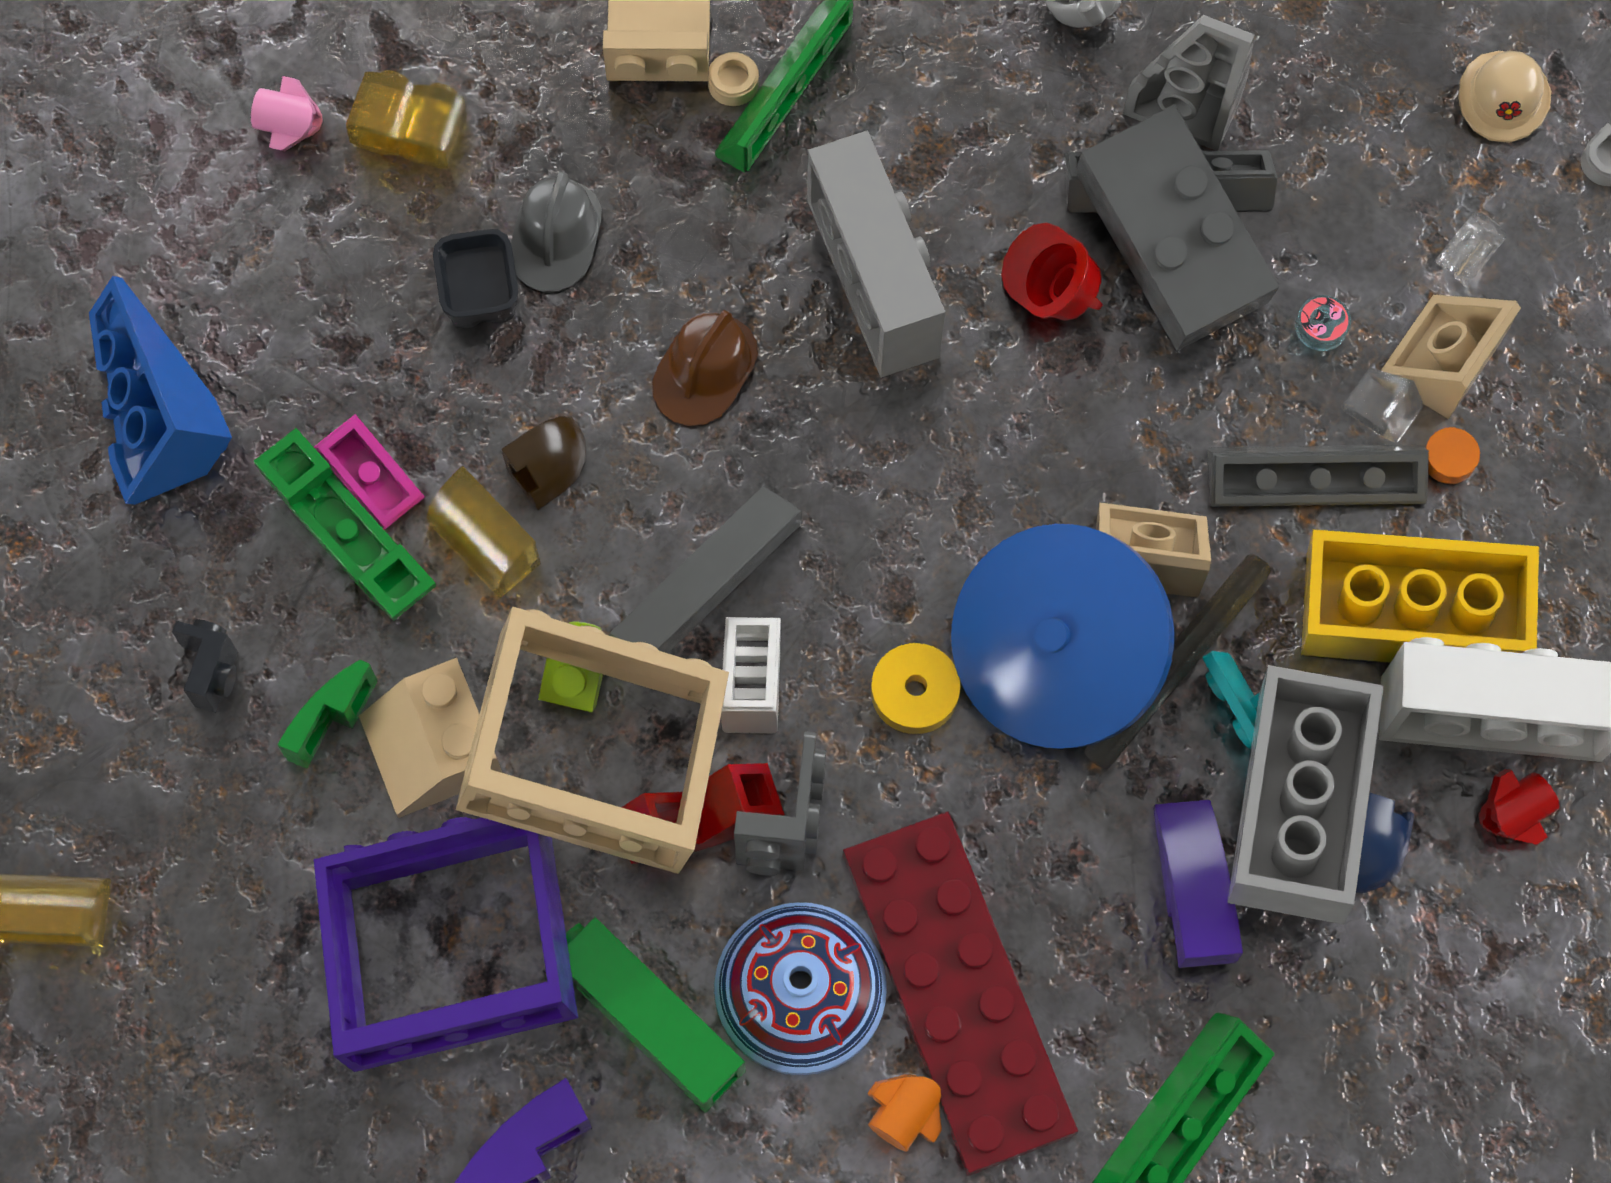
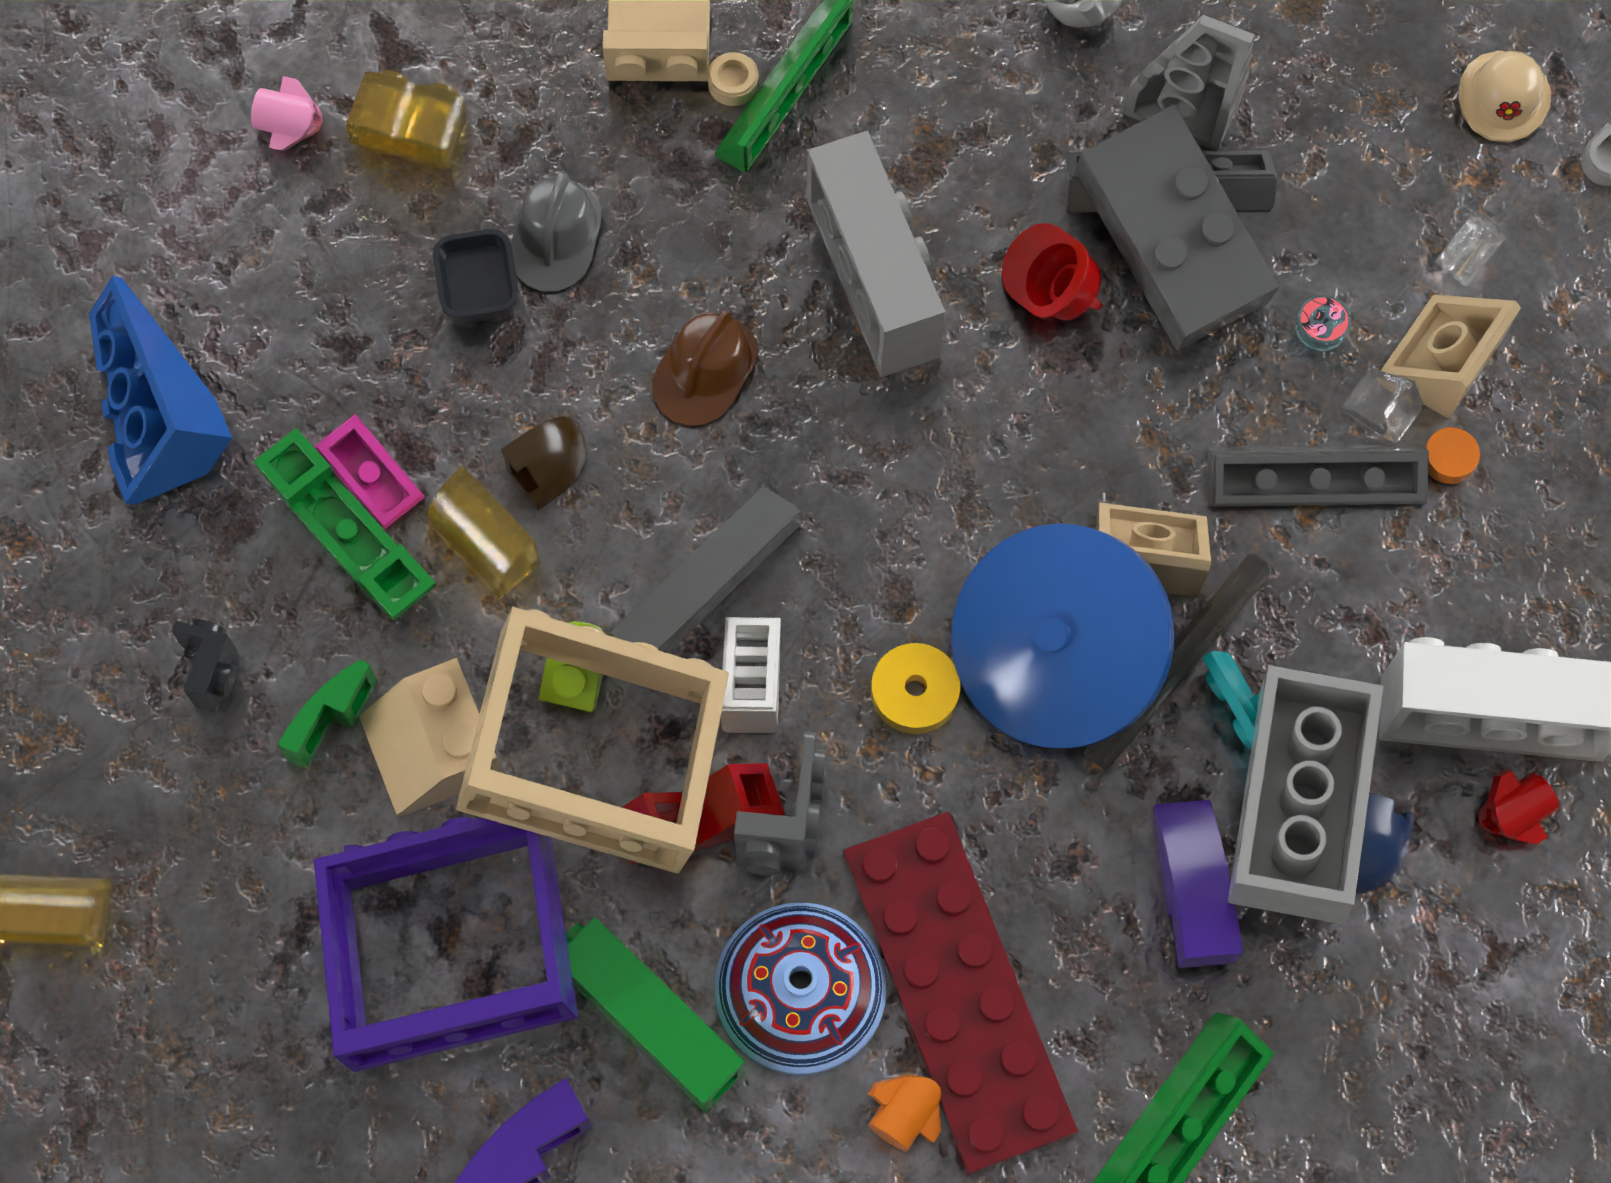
yellow brick [1301,529,1539,662] -> none

